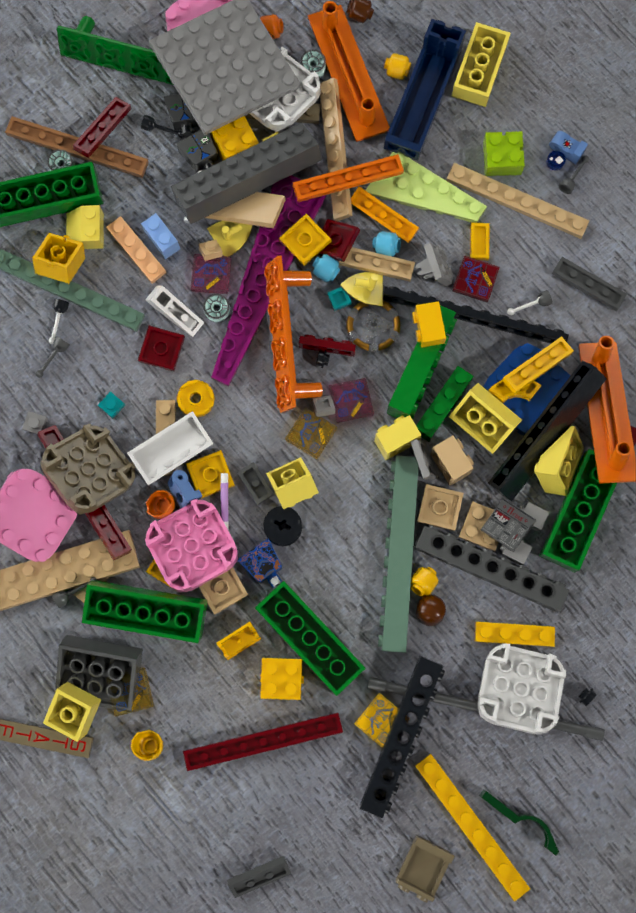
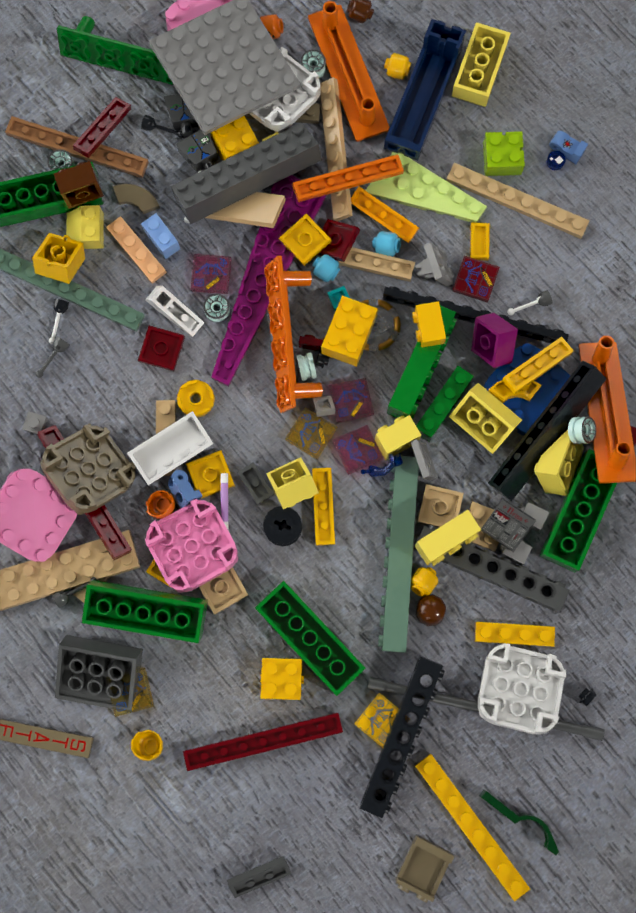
light yellow brick [43,682,101,742] -> none
teal plate [98,391,125,419] -> none
tan plate [199,240,223,261] -> none
light yellow shield [207,221,252,259] -> none
yellow hinge [216,622,261,660] -> none
torso [237,538,283,588] -> none
light yellow shield [340,272,383,306] -> none
tan brick [430,435,474,486] -> none
dark grey plate [552,257,627,312] -> none
dark grey hinge [559,156,589,194] -> none
none -> reddish brown brick [54,161,104,209]
none -> dark tan tile [113,184,160,214]
none -> light aqua wheel [296,352,317,381]
none -> yellow plate [312,468,335,546]
none -> yellow brick [321,296,378,367]
none -> clear pink tile [333,425,383,475]
none -> clear blue piece [361,453,403,477]
none -> light yellow brick [415,510,481,566]
none -> magenta brick [471,313,518,368]
none -> light aqua wheel [568,416,596,444]

